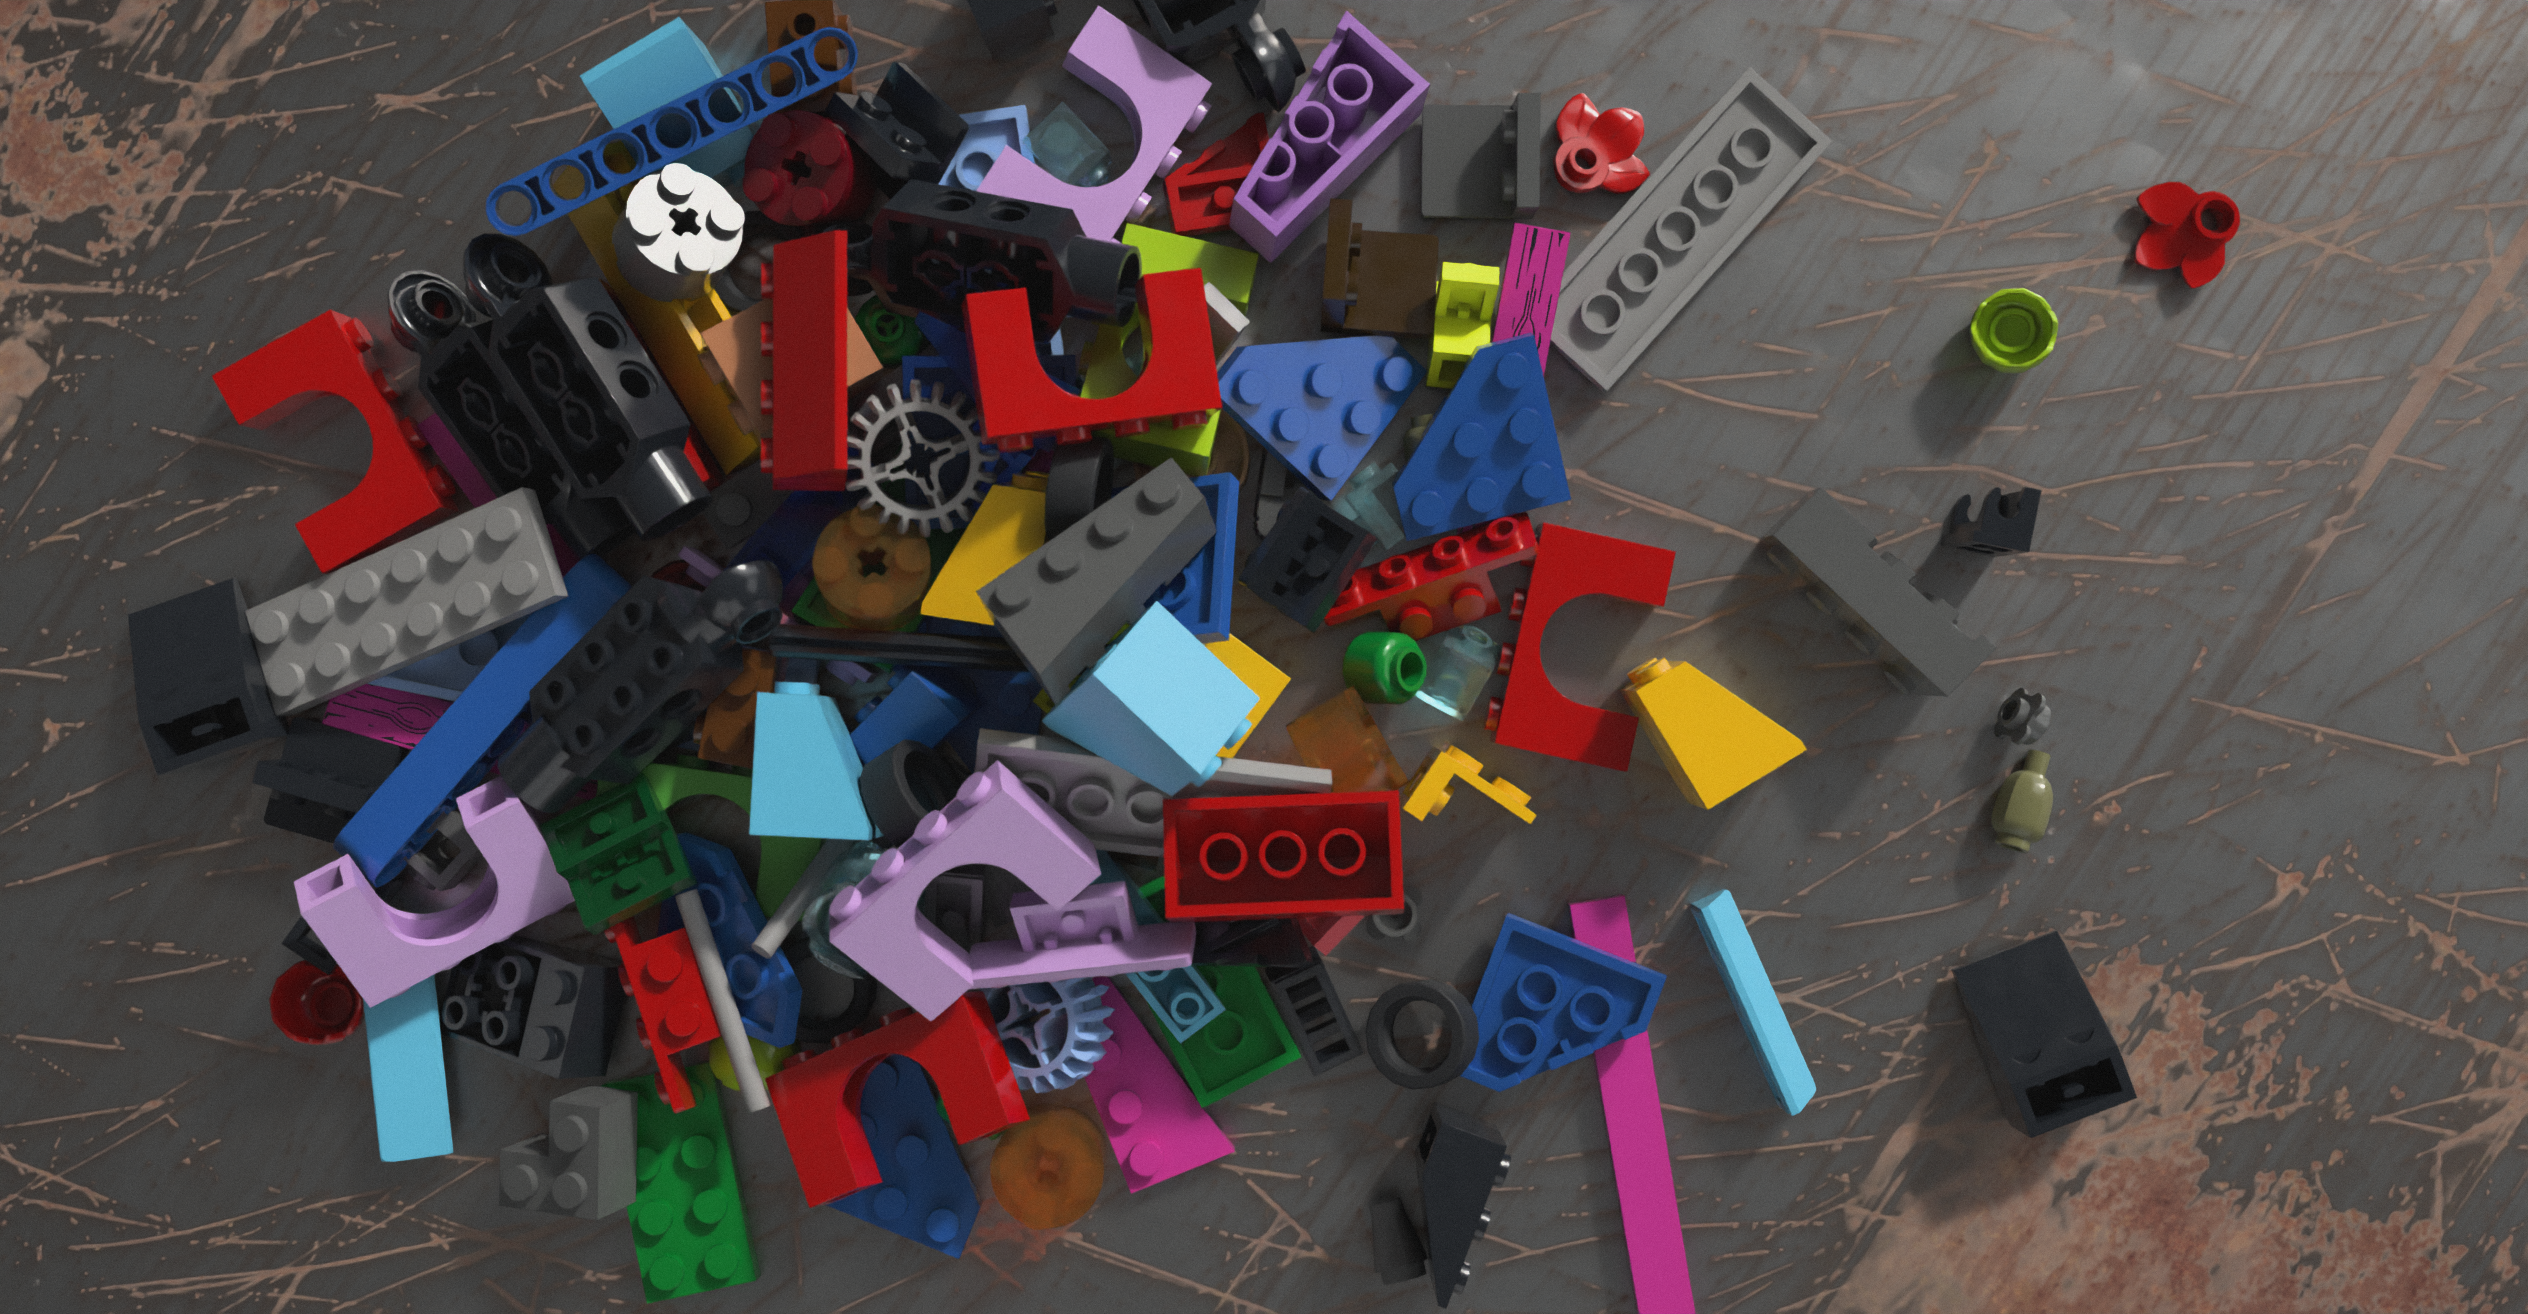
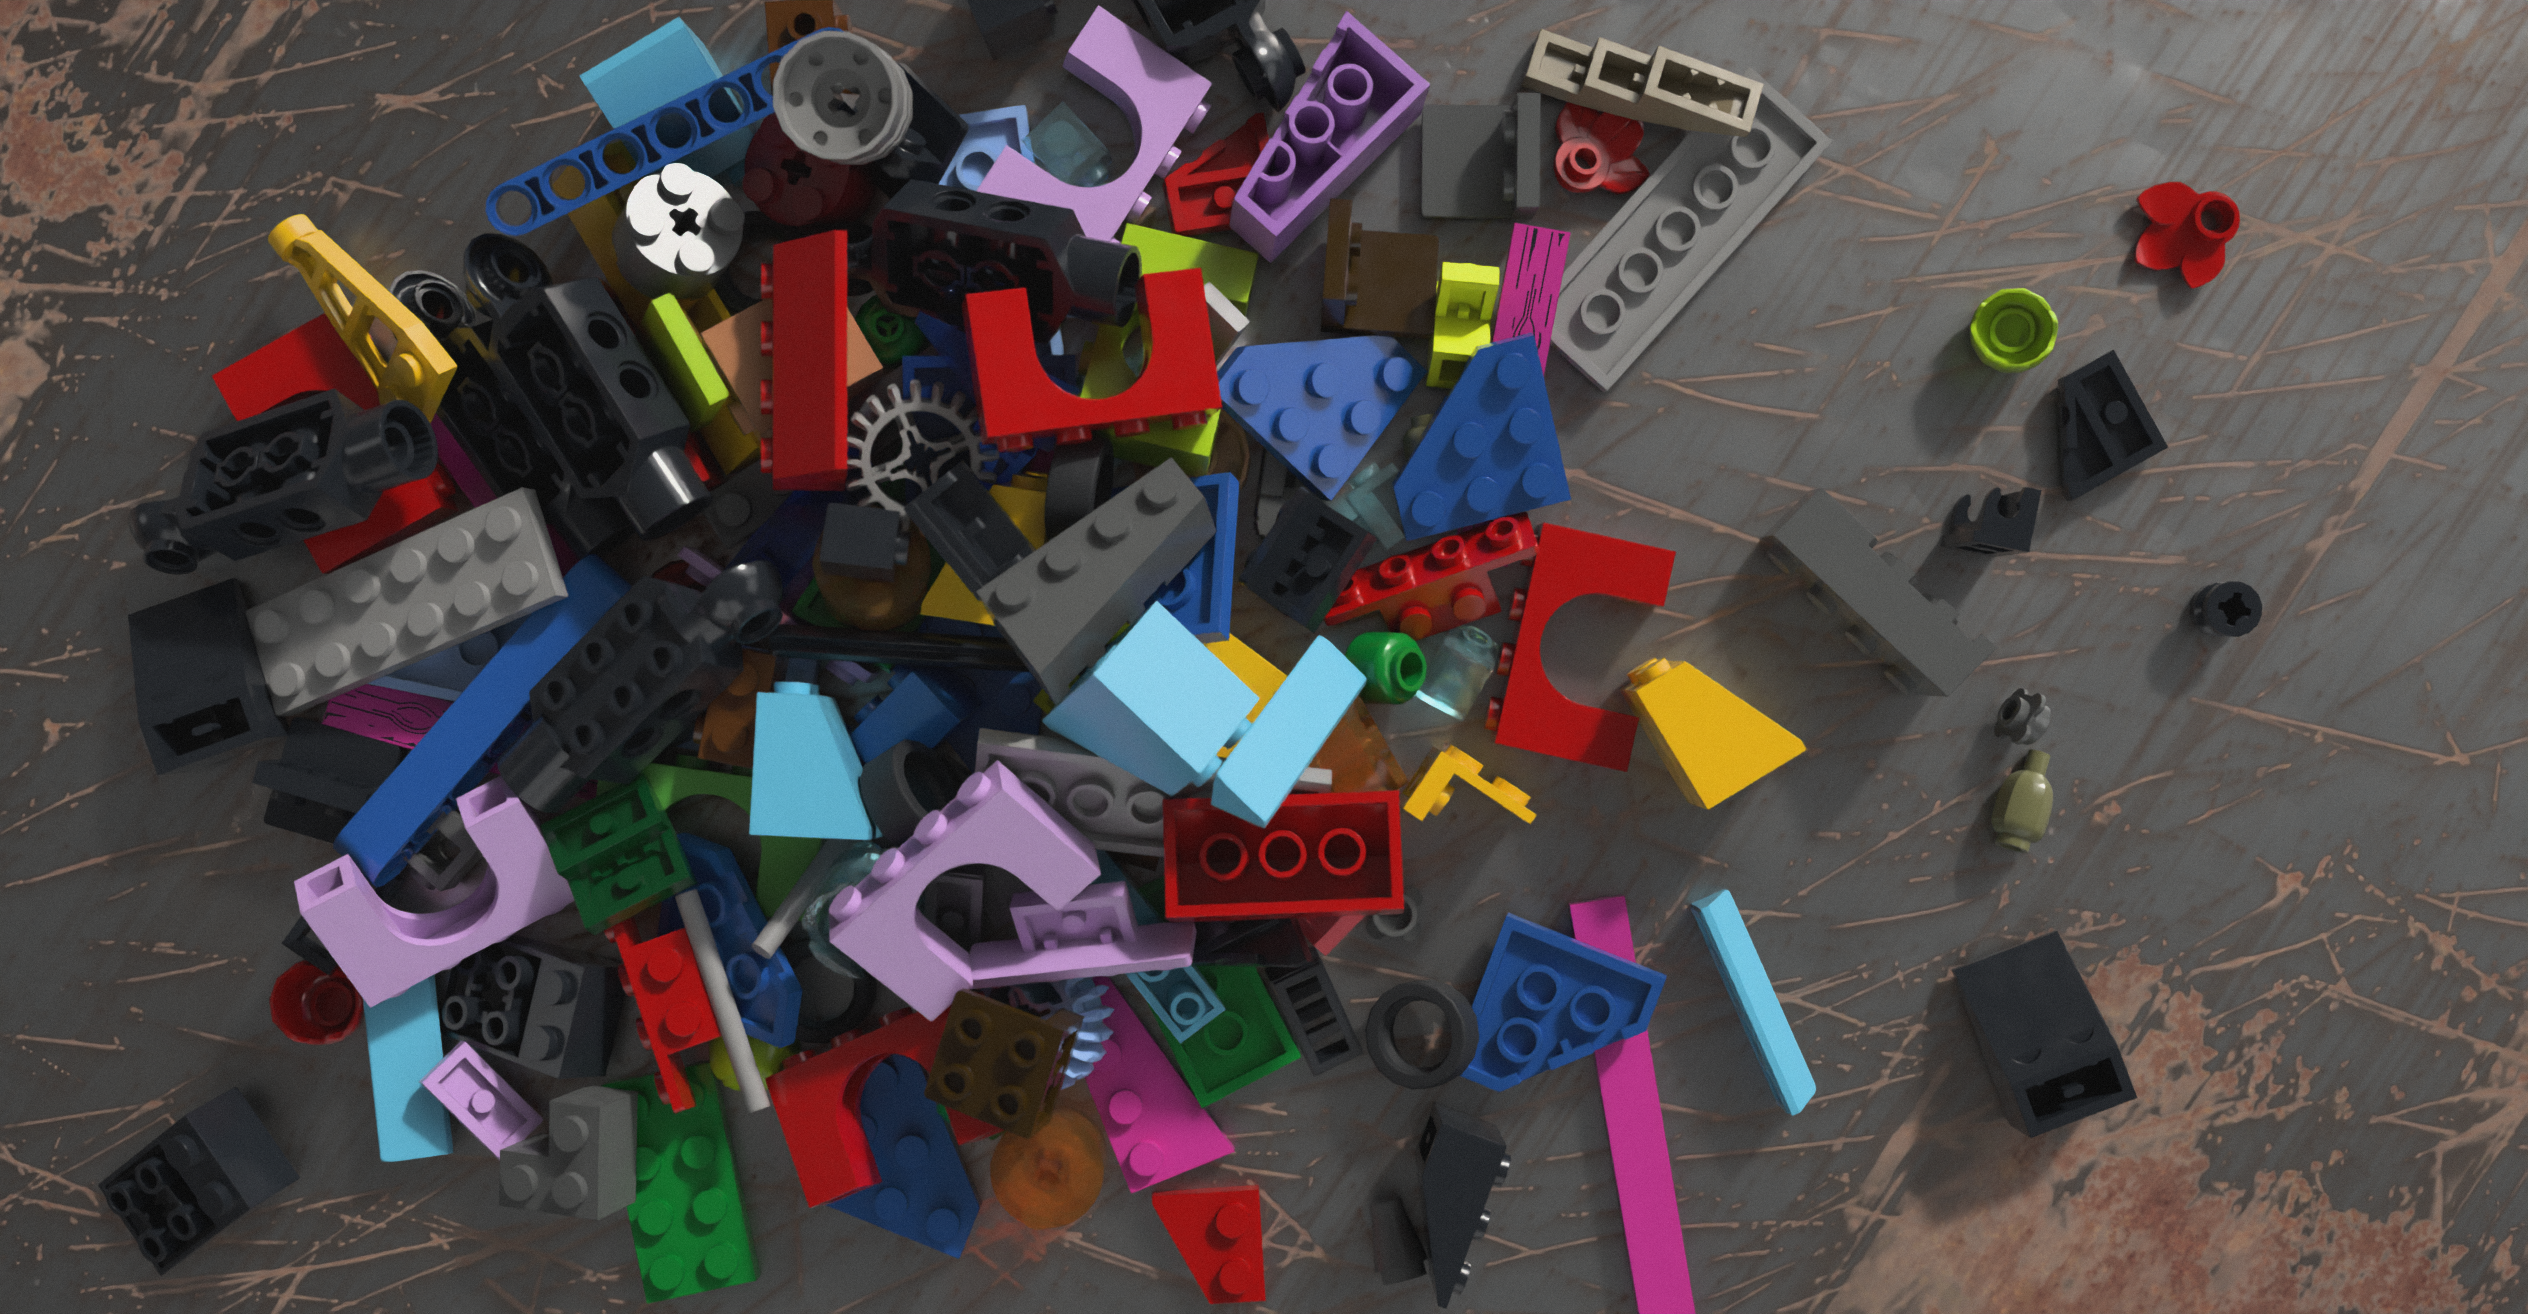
none -> black slope [98,1086,300,1276]
none -> black brick [127,389,438,575]
none -> yellow plate [268,214,458,423]
none -> lavender plate [419,1041,544,1160]
none -> lime tile [635,293,729,434]
none -> light grey wheel [773,31,913,165]
none -> black brick [820,502,911,583]
none -> black hinge [903,460,1036,601]
none -> dark brown bracket [924,988,1085,1140]
none -> red wing [1152,1185,1266,1304]
none -> medium azure slope [1211,635,1367,828]
none -> dark tan slope [1521,29,1764,137]
none -> black wing [2058,350,2168,501]
none -> black wheel [2190,581,2262,637]

